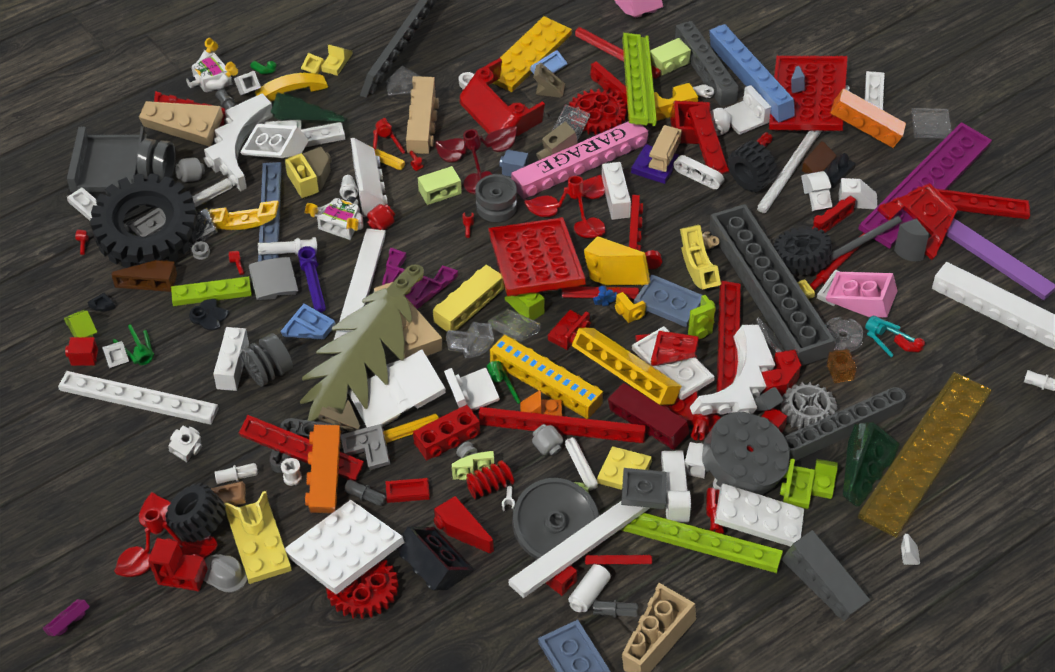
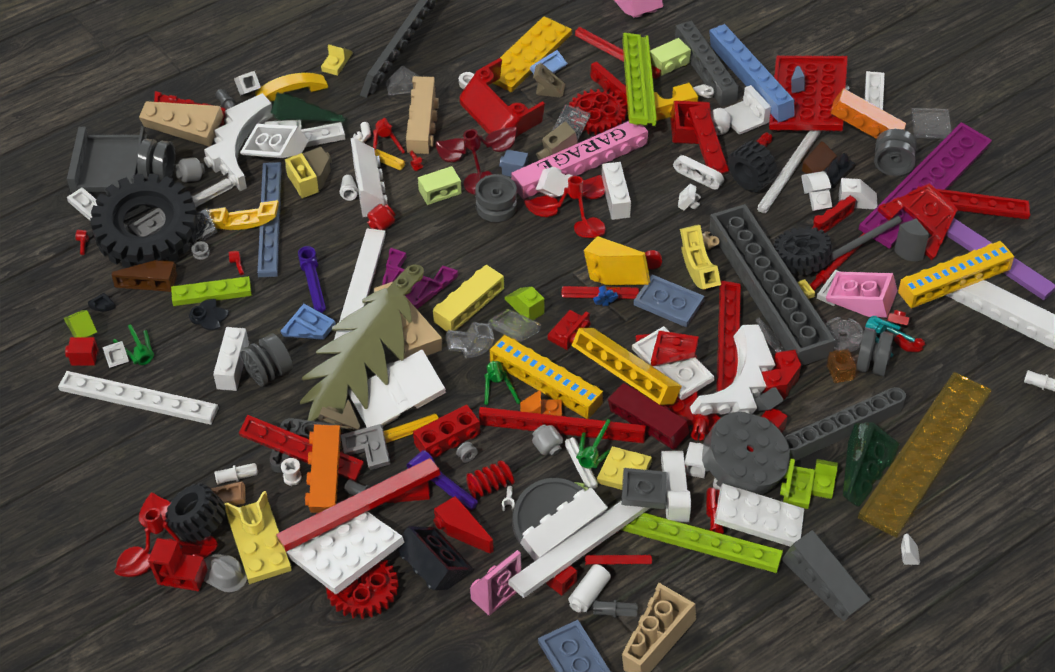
magenta plate [42,599,89,636] -> none
white brick [168,426,202,462] -> none
torso [186,38,238,92] -> none
light grey slope [249,257,298,300] -> none
green arm [250,61,277,74] -> none
white pin [258,237,317,255] -> none
light yellow slope [301,53,325,74] -> none
torso [304,196,363,240] -> none
white bracket [444,368,500,411] -> none
yellowish green slope [452,451,494,480] -> none
red hand [463,212,474,238] -> none
red plate [488,217,586,296] -> none
yellow bracket [615,292,646,323] -> none
red plate [629,195,643,251] -> none
dark purple plate [631,144,679,184] -> none
tan window [649,125,681,172] -> none
lime bracket [688,295,716,339] -> none
light grey gear [780,382,837,430] -> none
none -> tile [276,458,441,551]
none -> white arm [353,122,371,143]
none -> dark purple axle [406,450,478,510]
none -> bright pink slope [470,550,521,616]
none -> white brick [520,487,608,561]
none -> white slope [536,167,573,197]
none -> green plant [576,419,610,469]
none -> white tile [678,184,701,210]
none -> dark grey wheel [856,327,894,377]
none -> dark grey wheel [874,129,917,176]
none -> plate [888,310,909,326]
none -> yellow brick [898,241,1014,309]

